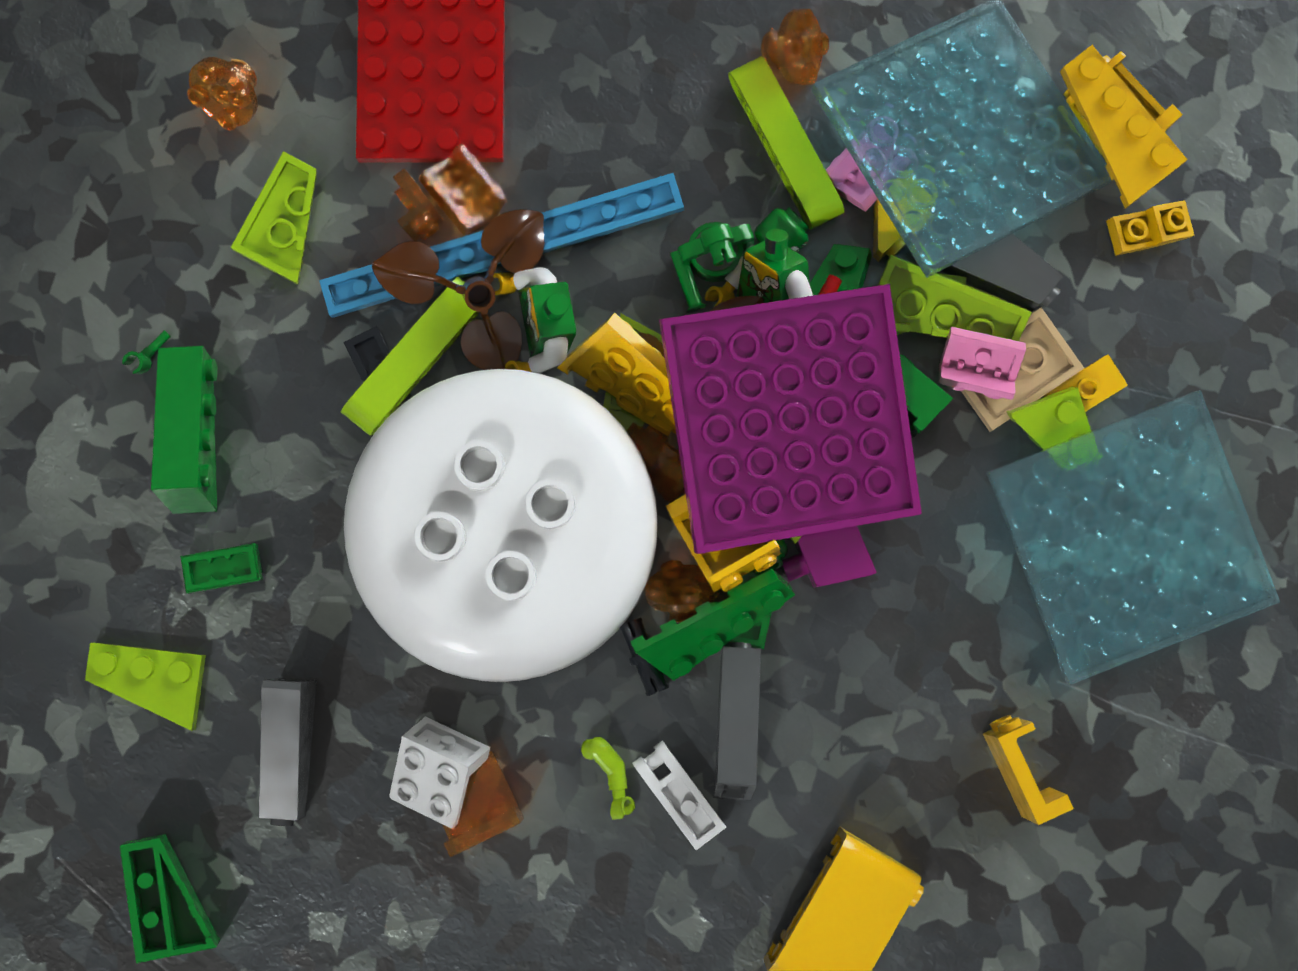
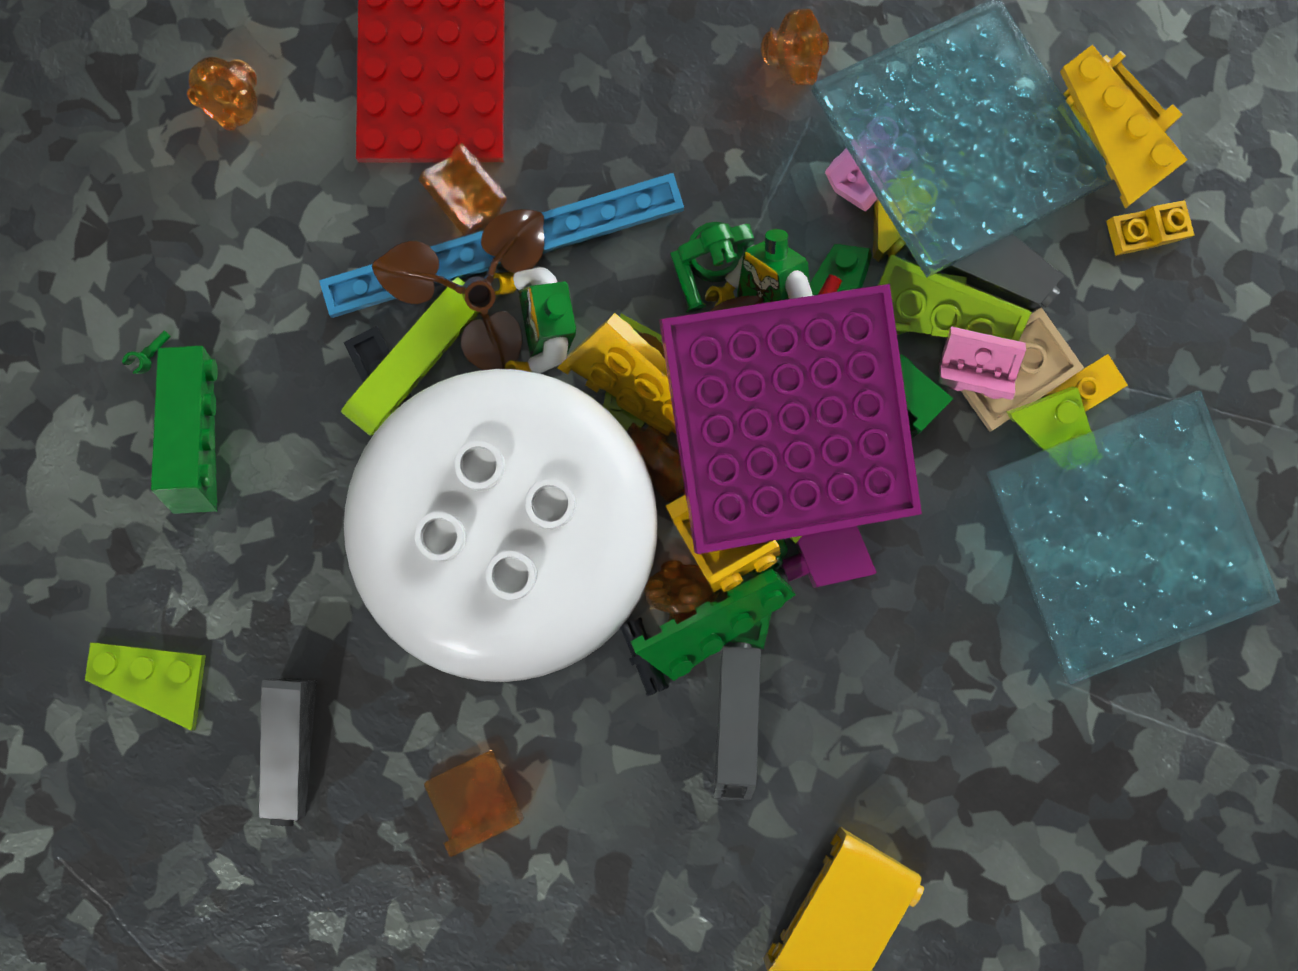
green wedge [120,834,220,963] -> none
green plate [180,543,263,594] -> none
lime wing [231,151,317,285] -> none
white bracket [389,717,490,828] -> none
clear orange bracket [393,168,444,241] -> none
lime arm [581,737,635,820] -> none
white plate [632,740,727,850] -> none
lime beam [728,56,845,230] -> none
green head [754,207,809,253] -> none
yellow panel [983,715,1074,825] -> none

